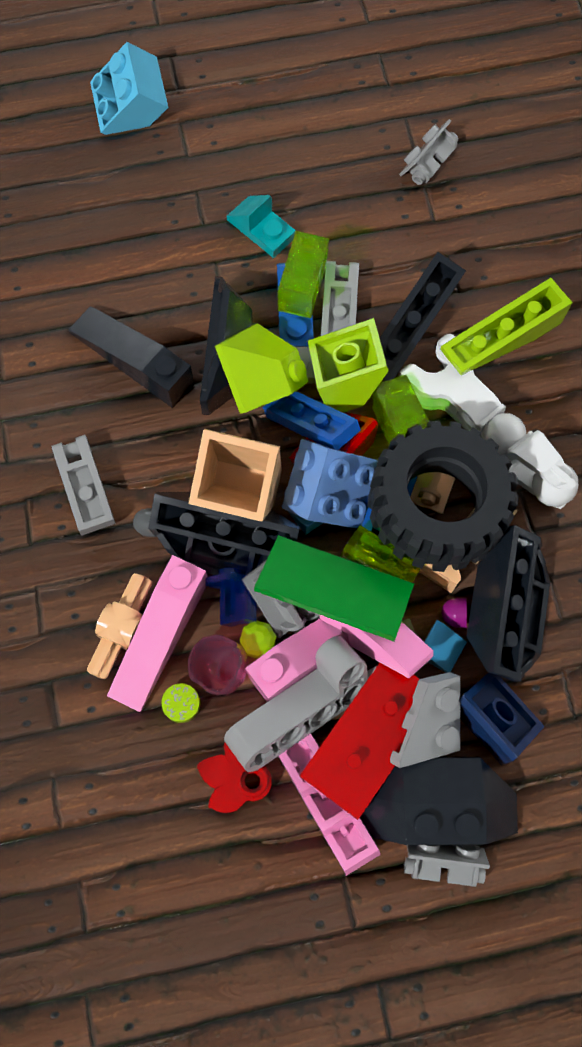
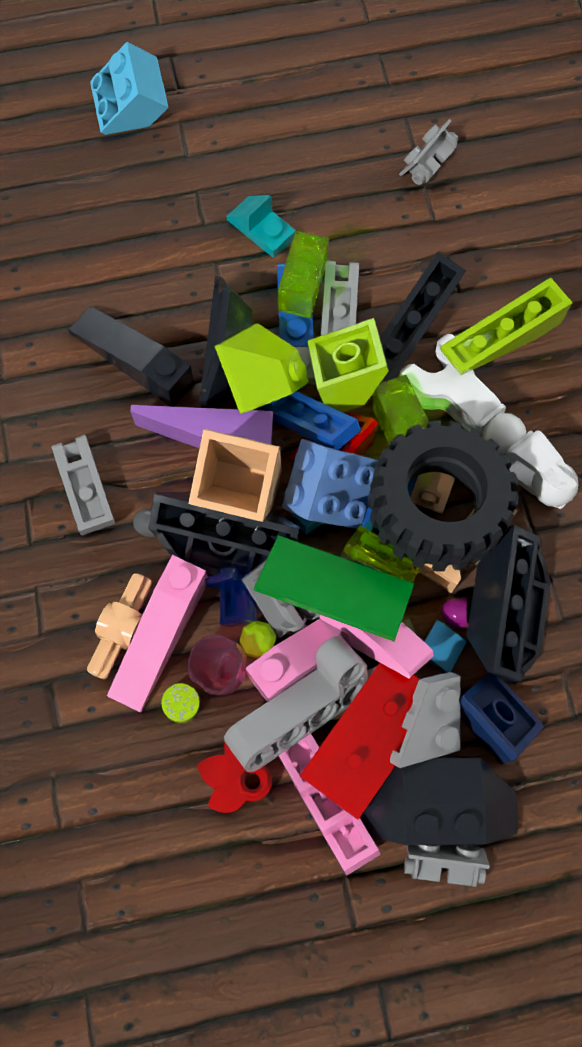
none -> medium lavender slope [131,405,273,449]

